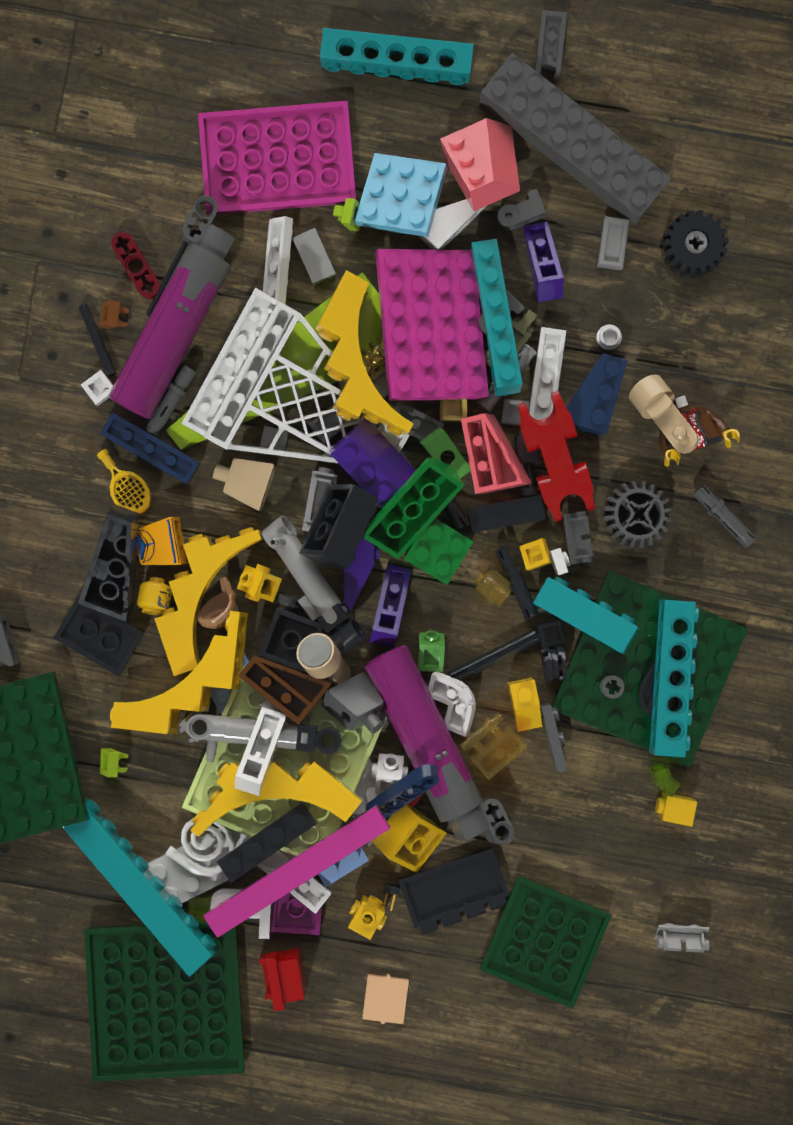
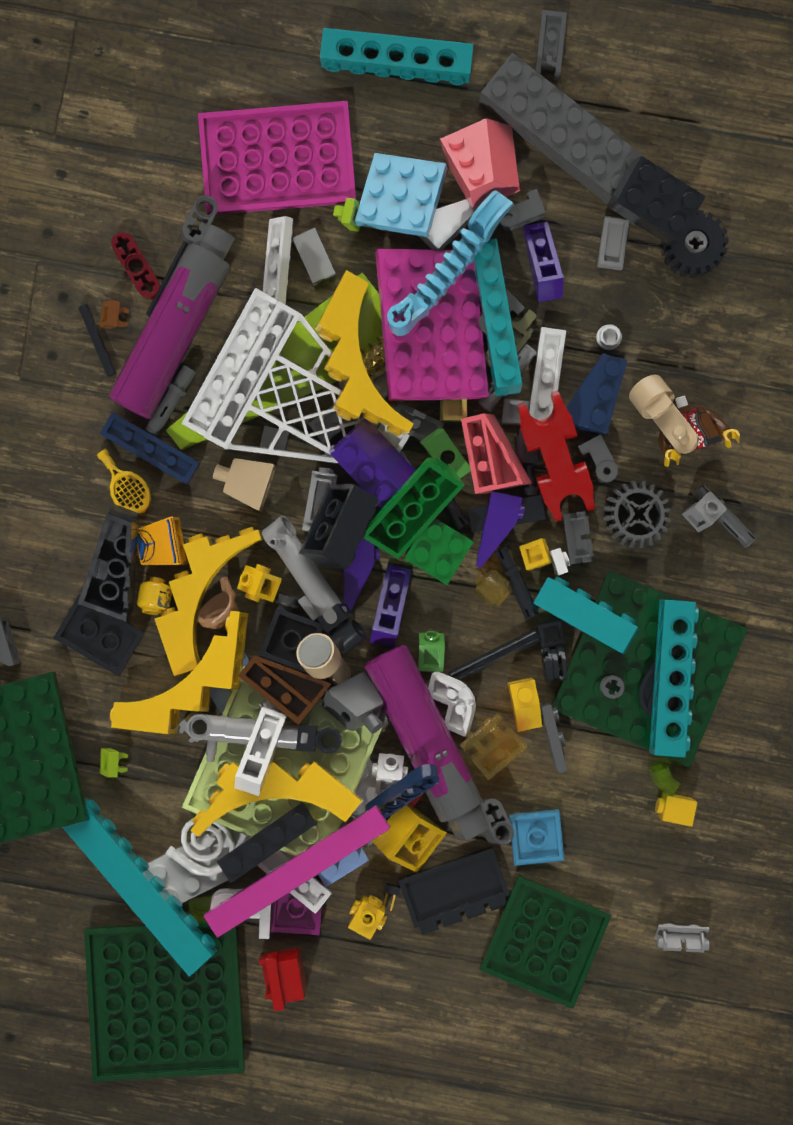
white plate [81,370,113,406] -> none
light nougat piece [362,974,409,1024] -> none
none -> medium azure piece [387,190,514,336]
none -> dark purple slope [475,491,525,567]
none -> dark azure tile [509,809,564,866]
none -> dark grey leg [575,435,618,483]
none -> black brick [607,156,706,245]
none -> light grey bracket [682,492,727,532]

